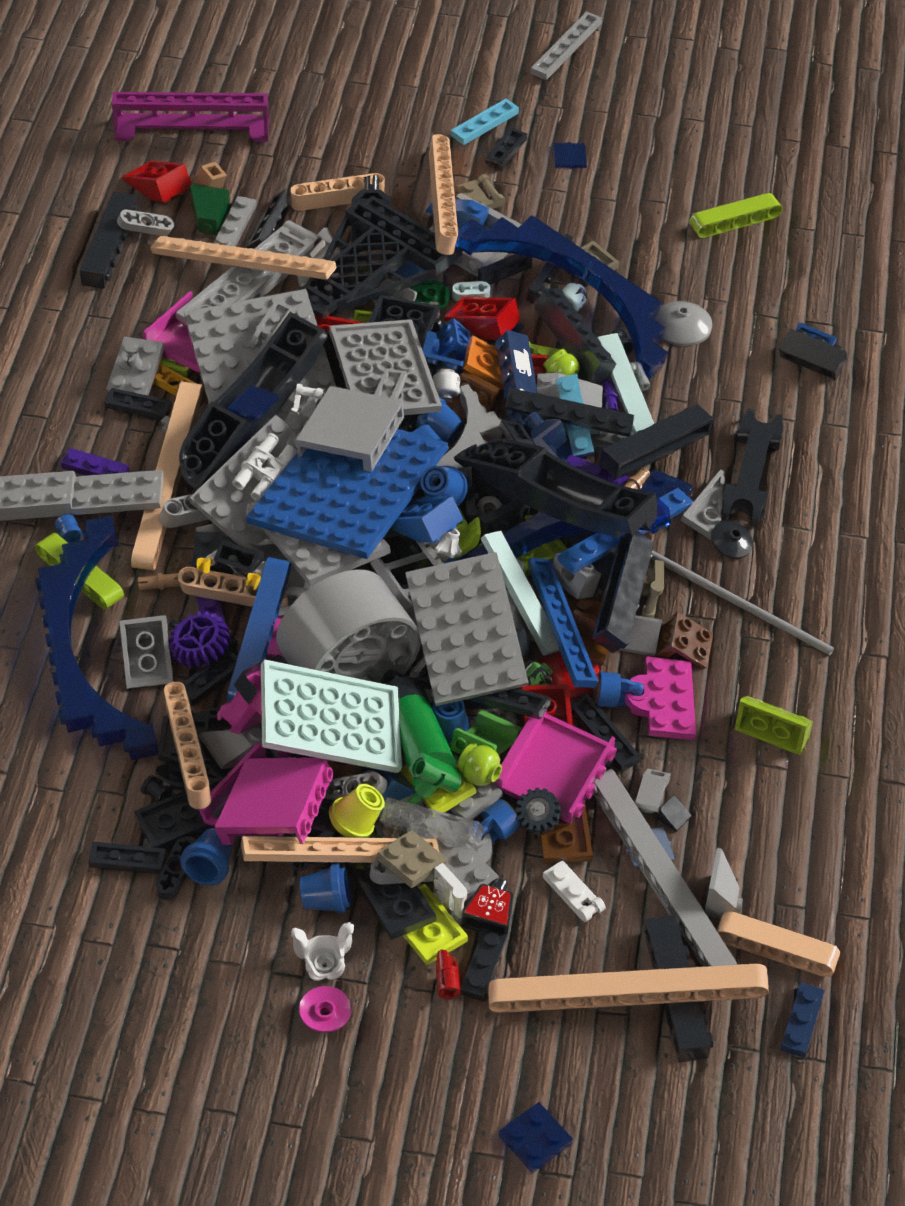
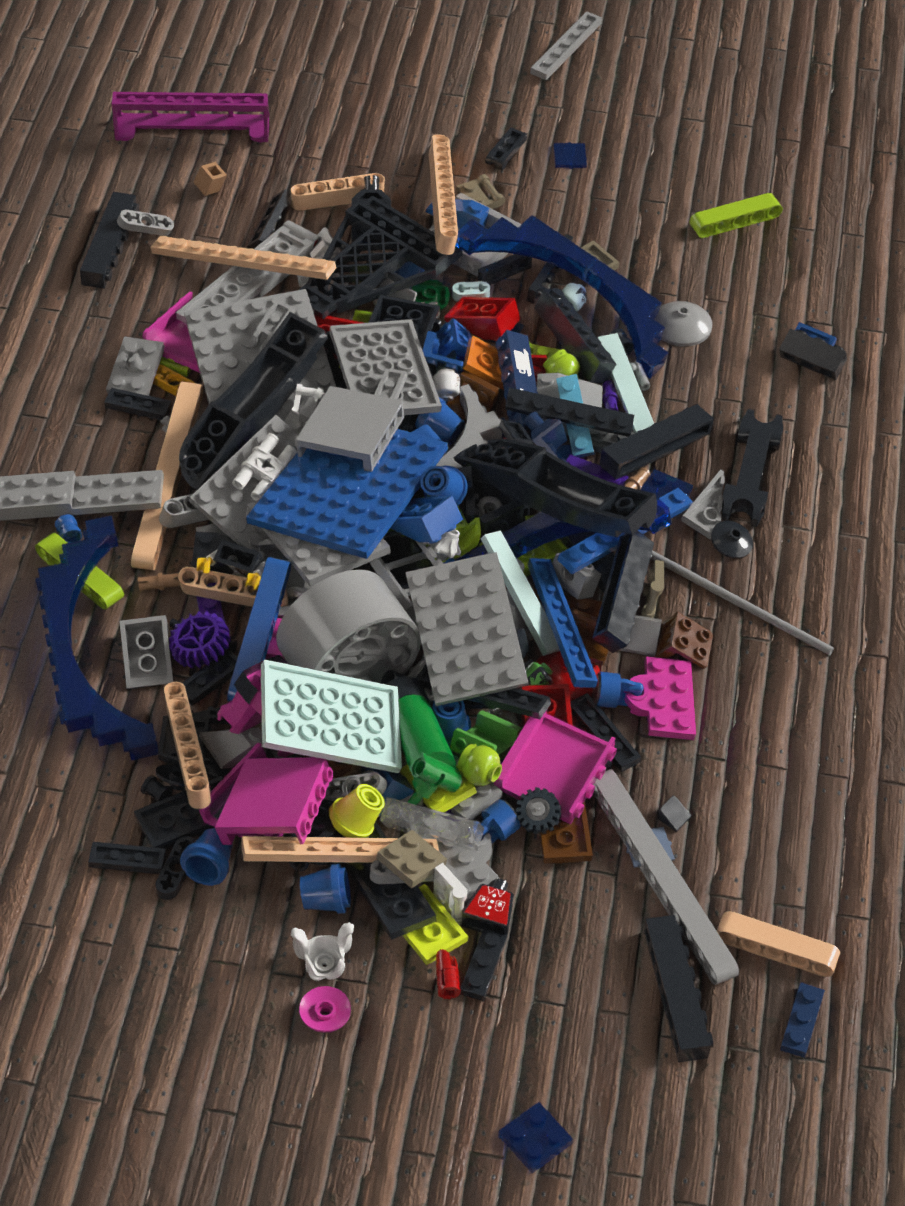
dark purple plate [61,448,130,476] -> none
red slope [122,160,192,203] -> none
dark green slope [190,184,230,235] -> none
light grey plate [213,196,257,246] -> none
clear blue piece [228,385,280,421] -> none
medium azure plate [451,99,519,145] -> none
light nougat beam [489,964,769,1013] -> none
white plate [543,860,606,922] -> none
light grey slope [635,769,671,813] -> none
light grey slope [704,848,743,919] -> none
lime slope [735,696,813,755] -> none

